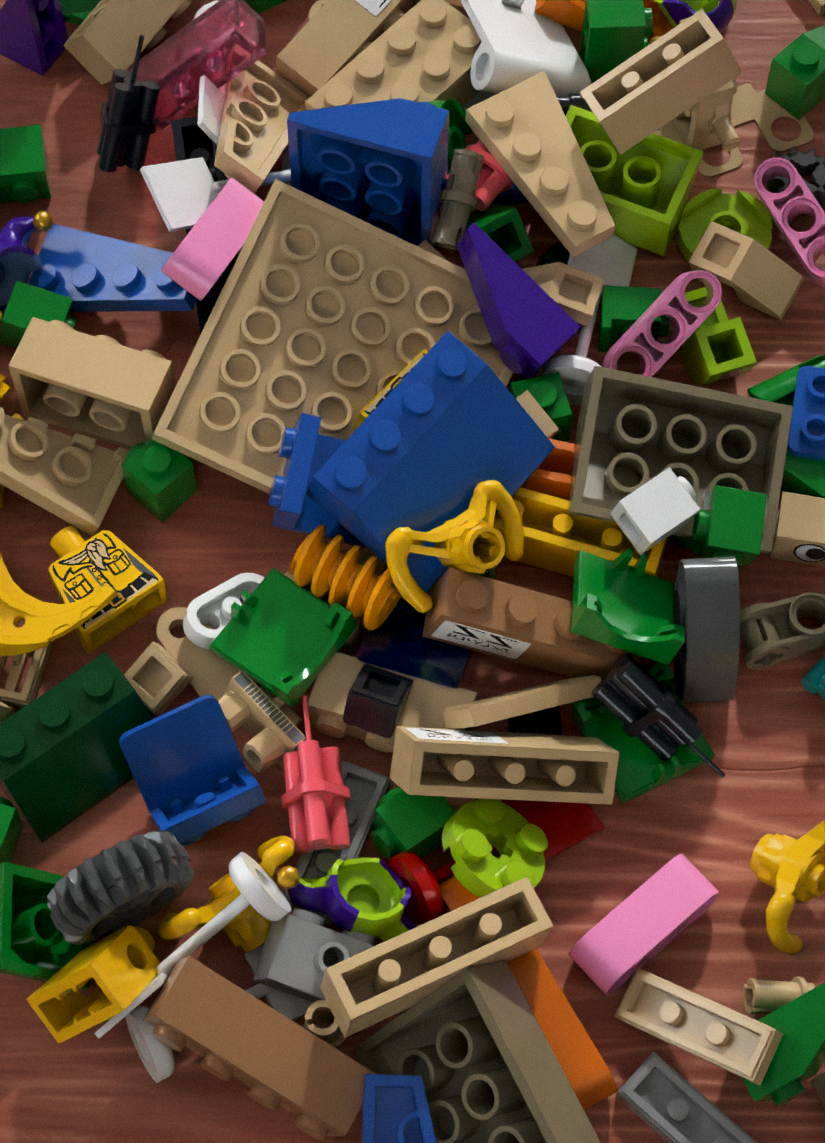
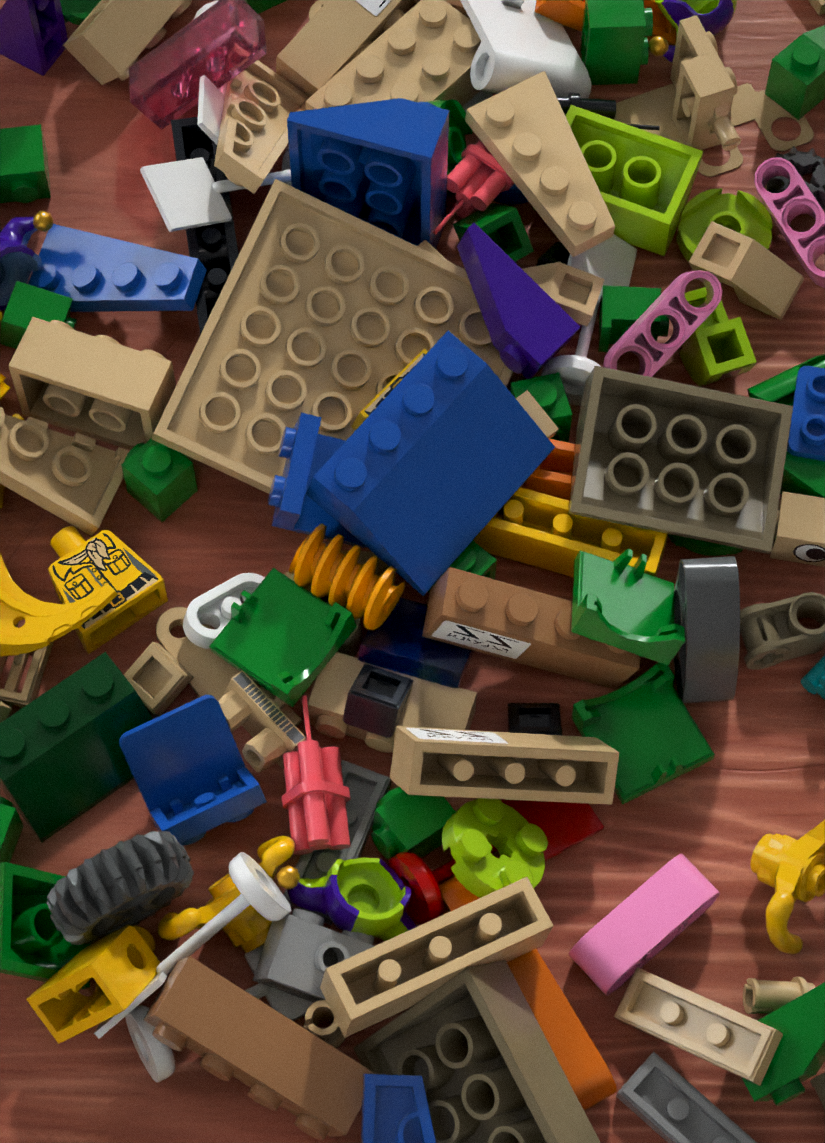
black piece [97,35,161,172] -> none
bright pink beam [161,177,264,301] -> none
yellow piece [385,480,524,613] -> none
dark tan pin [431,149,485,252] -> none
tan tile [443,675,601,729] -> none
tan brick [580,9,742,155] -> none
black piece [591,652,725,778] -> none
white brick [610,467,701,556] -> none
green brick [692,485,767,570] -> none

